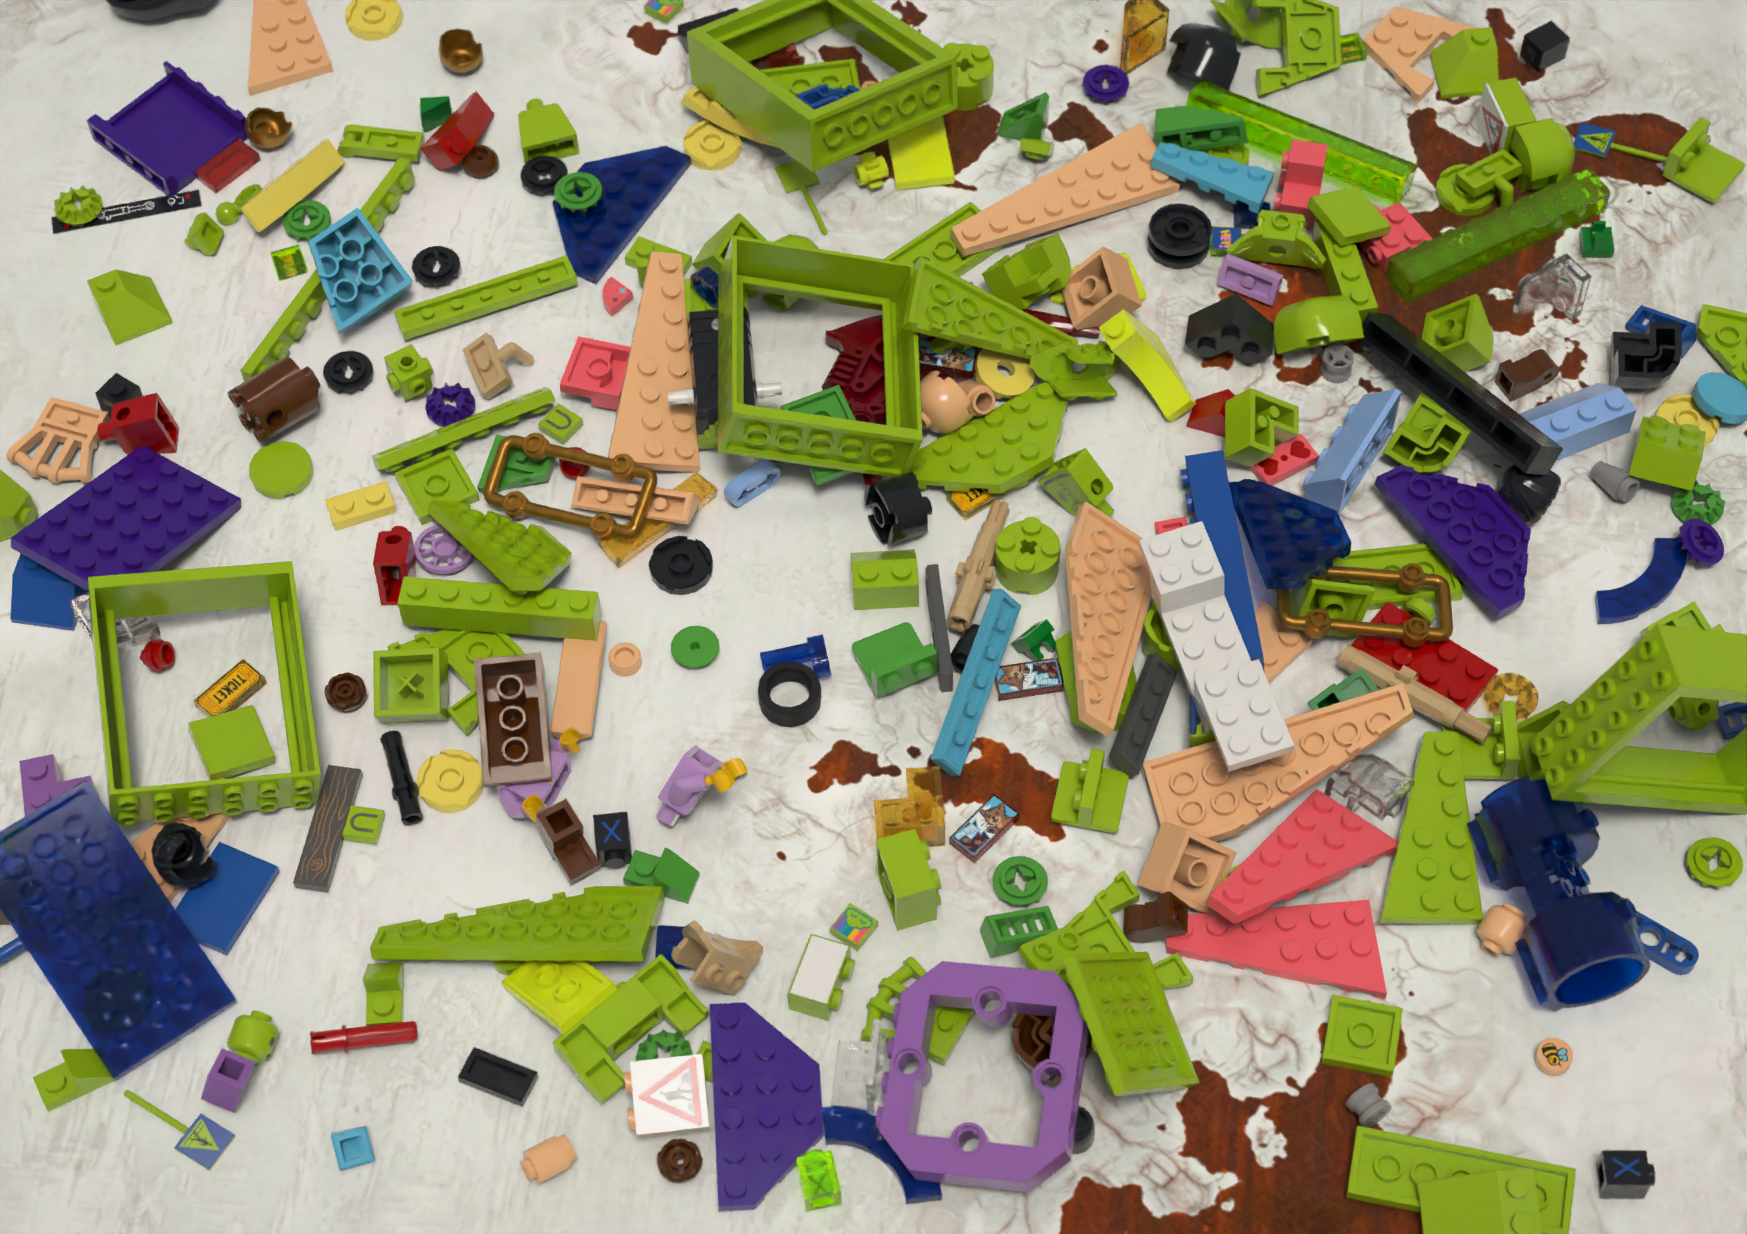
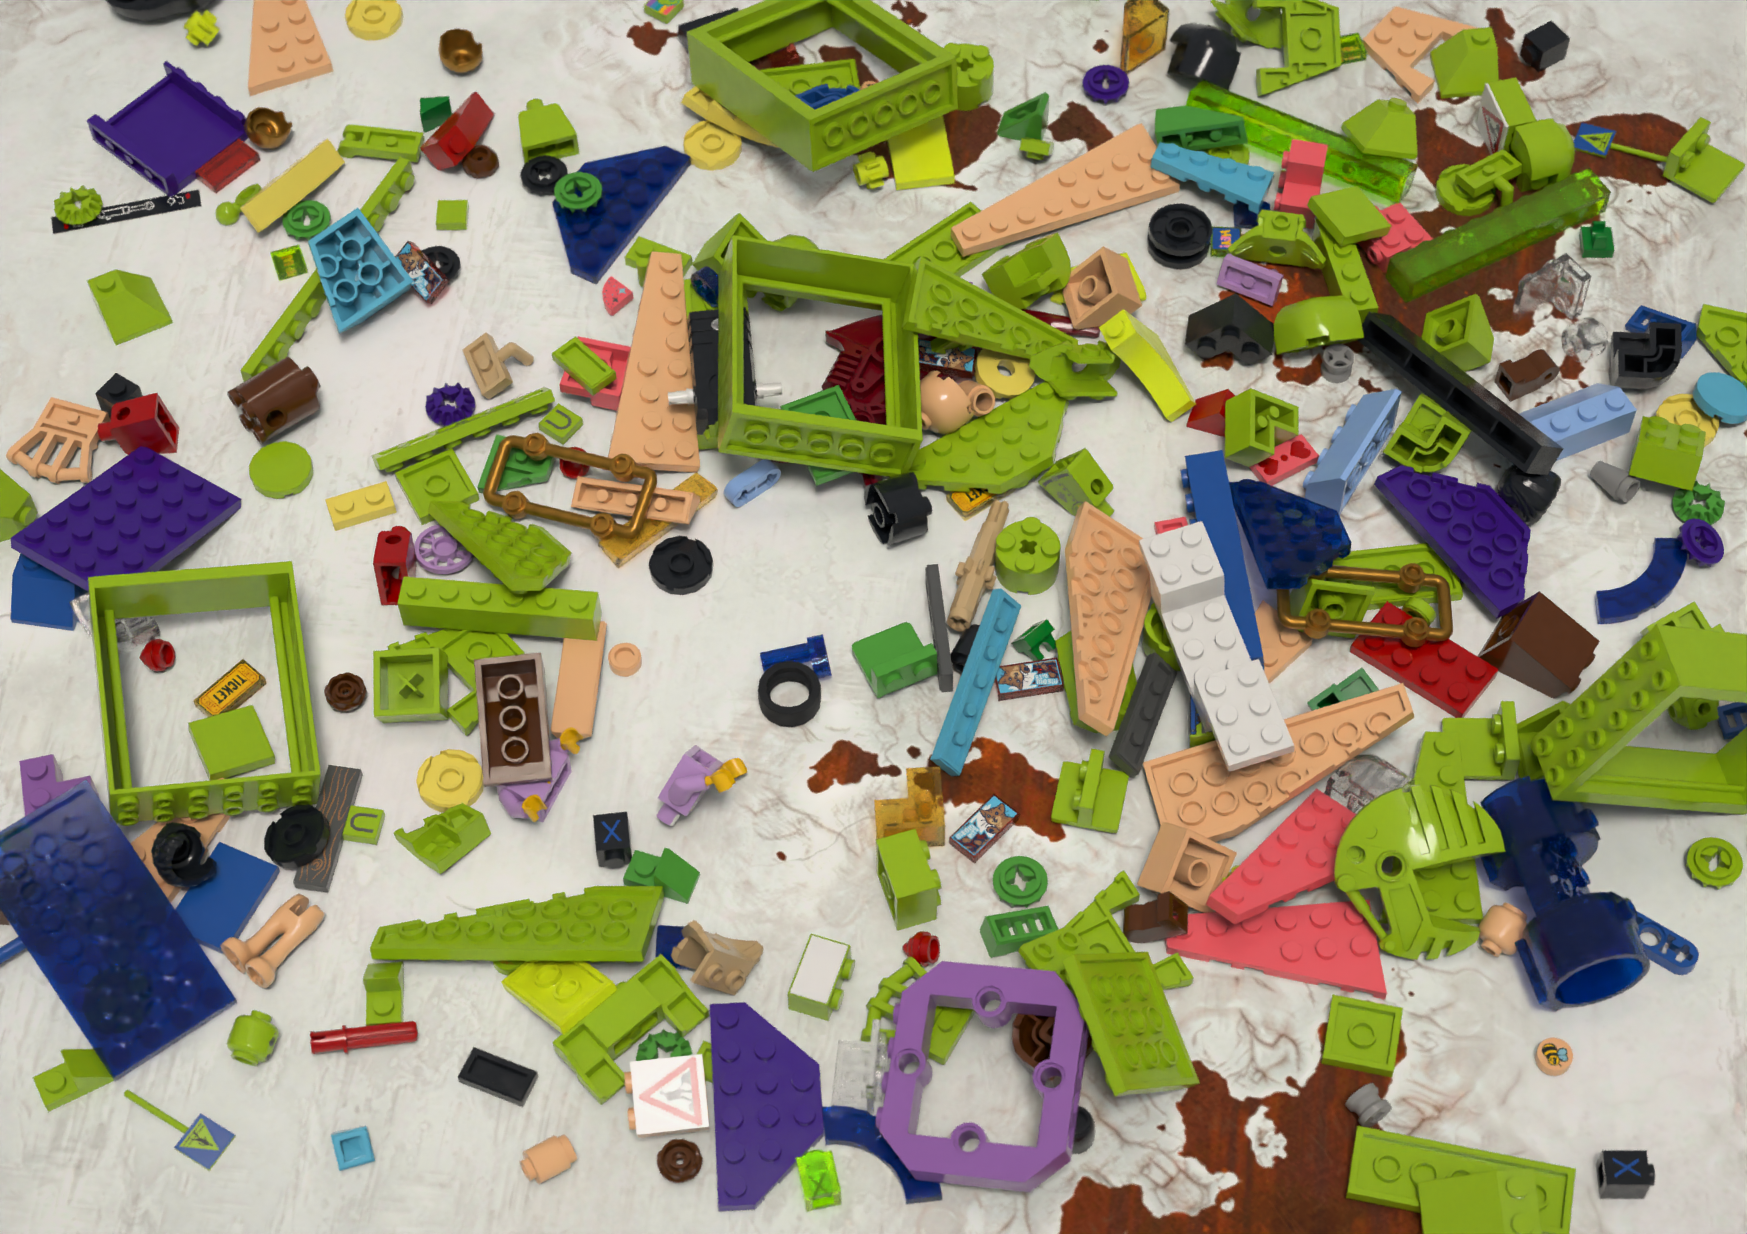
lime tile [184,212,225,256] -> none
medium lavender brick [201,1048,255,1112] -> none
black gear [323,351,374,394] -> none
black pin [380,731,423,825] -> none
lime brick [384,344,434,401] -> none
lime plate [394,255,578,340] -> none
reddish brown brick [536,799,600,885] -> none
bright green piece [671,626,719,668] -> none
lime piece [775,160,828,235] -> none
tile [830,903,878,951] -> none
lime slope [851,549,919,610] -> none
tan piece [1337,645,1493,744] -> none
clear yellow gear [1484,673,1538,720] -> none
none -> neon yellow gear [183,10,219,46]
none -> light nougat piece [220,893,325,988]
none -> black tile [264,804,330,869]
none -> lime slope [394,803,491,874]
none -> tile [395,241,450,304]
none -> lime tile [436,200,469,230]
none -> lime tile [552,336,617,396]
none -> red plate [902,931,940,967]
none -> lime piece [1334,785,1505,959]
none -> lime slope [1341,98,1417,160]
none -> reddish brown slope [1478,591,1600,699]
none -> clear head [1561,317,1608,362]

